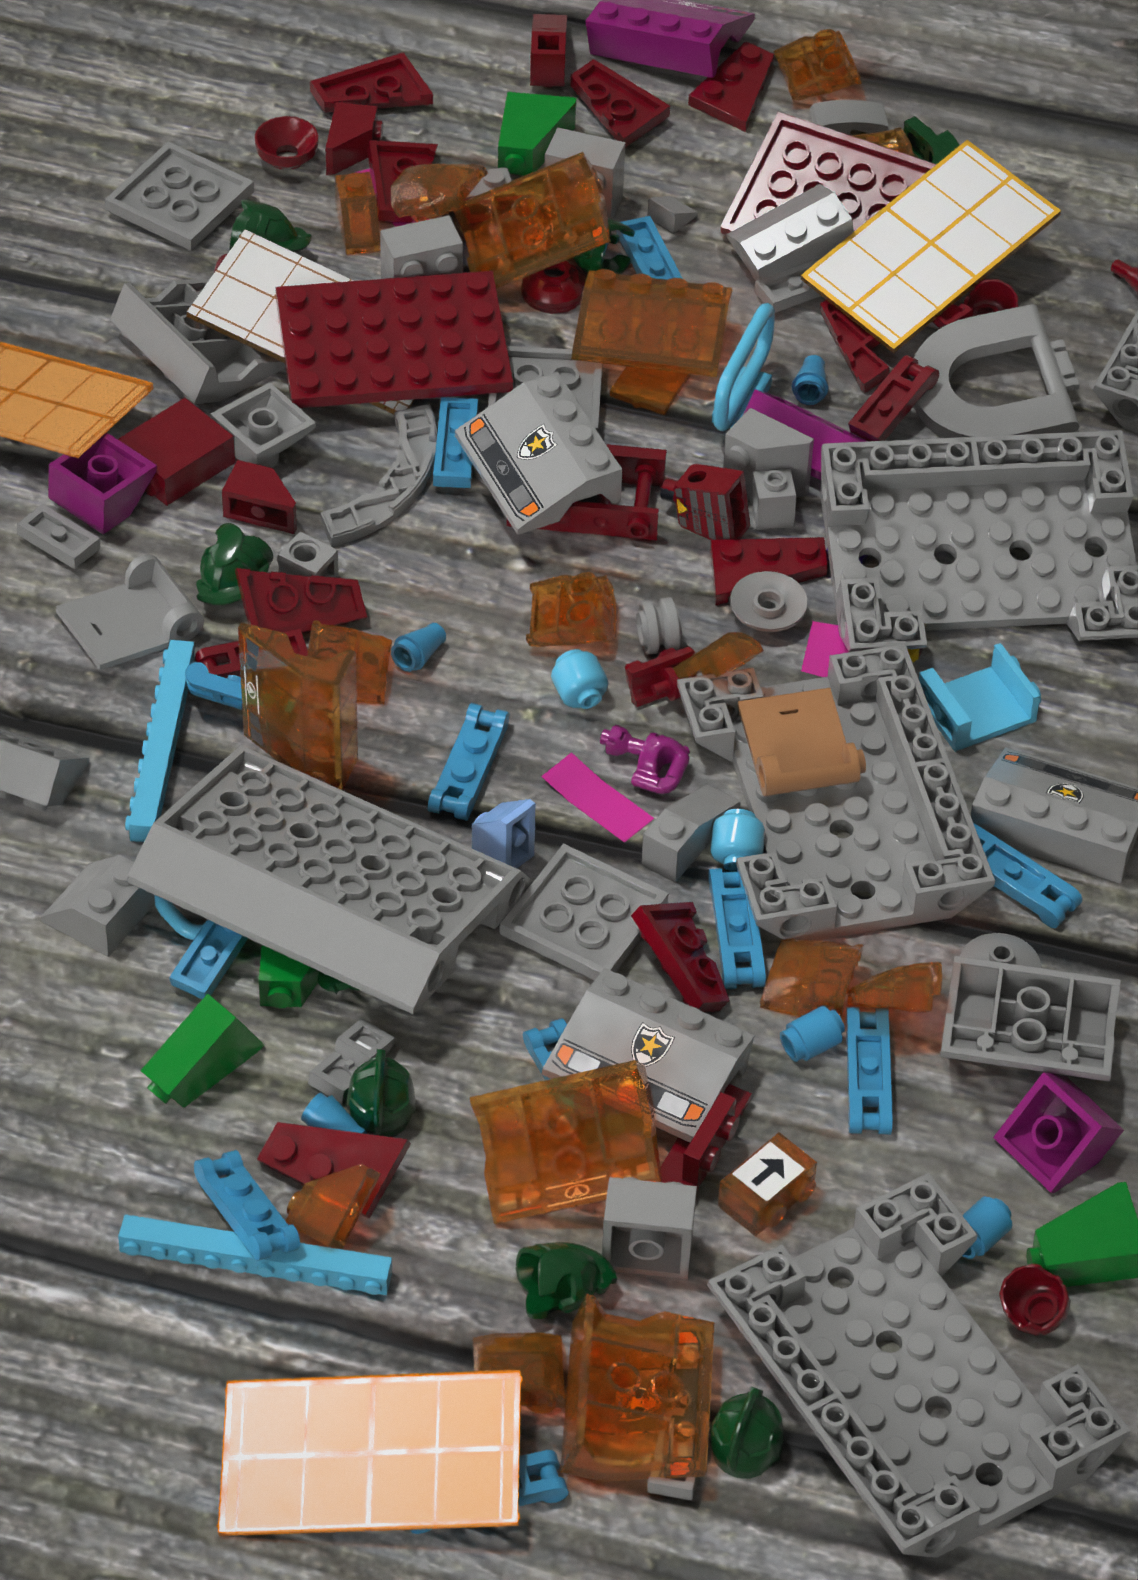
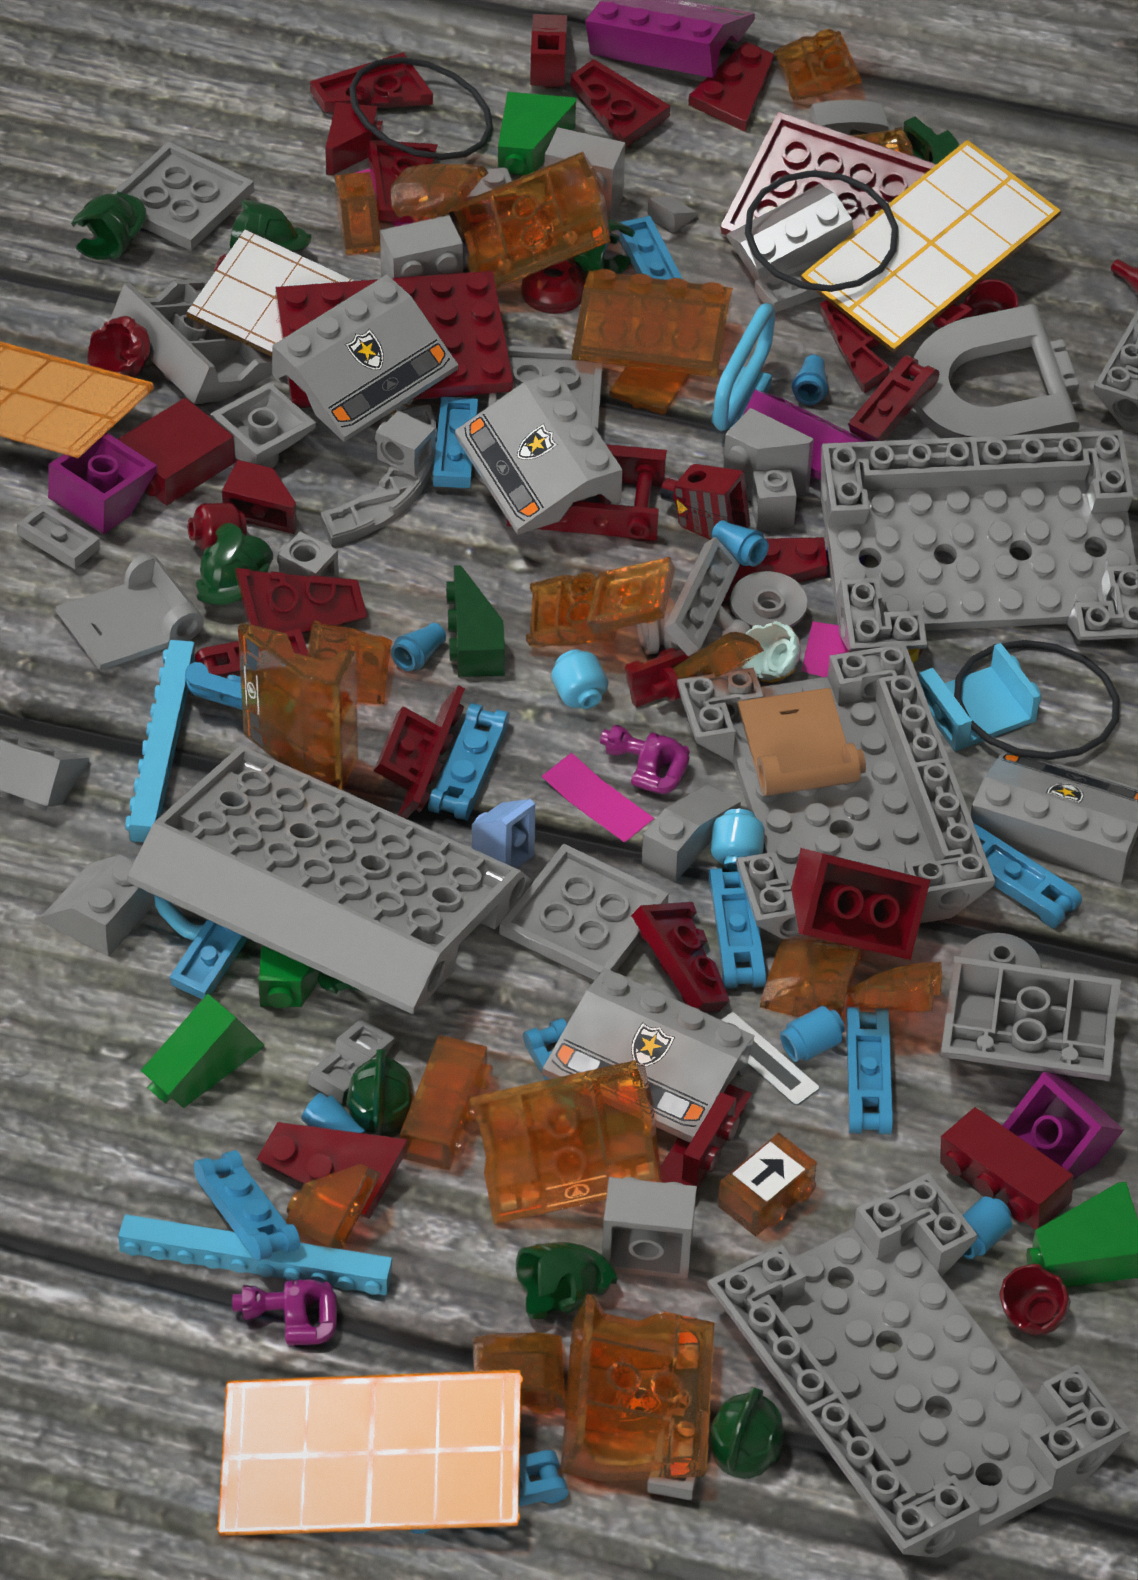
dark red piece [254,116,319,170] -> none
none -> dark green helmet [71,191,146,260]
none -> dark red hair [87,316,150,380]
none -> dark red head [187,502,247,552]
none -> magenta piece [232,1279,337,1346]
none -> light grey piece [272,275,458,442]
none -> black piece [349,57,493,160]
none -> dark red bracket [374,685,465,819]
none -> light grey brick [375,411,436,477]
none -> clear orange brick [400,1035,493,1171]
none -> dark green slope [446,565,505,677]
none -> clear orange plate [586,557,675,634]
none -> light grey plate [663,537,751,657]
none -> dark azure cone [712,520,769,566]
none -> white sticker [721,1012,819,1105]
none -> light aqua hair [738,621,801,683]
none -> black piece [745,170,898,292]
none -> dark red slope [791,848,930,960]
none -> dark red brick [940,1107,1073,1230]
none -> black piece [954,640,1120,760]

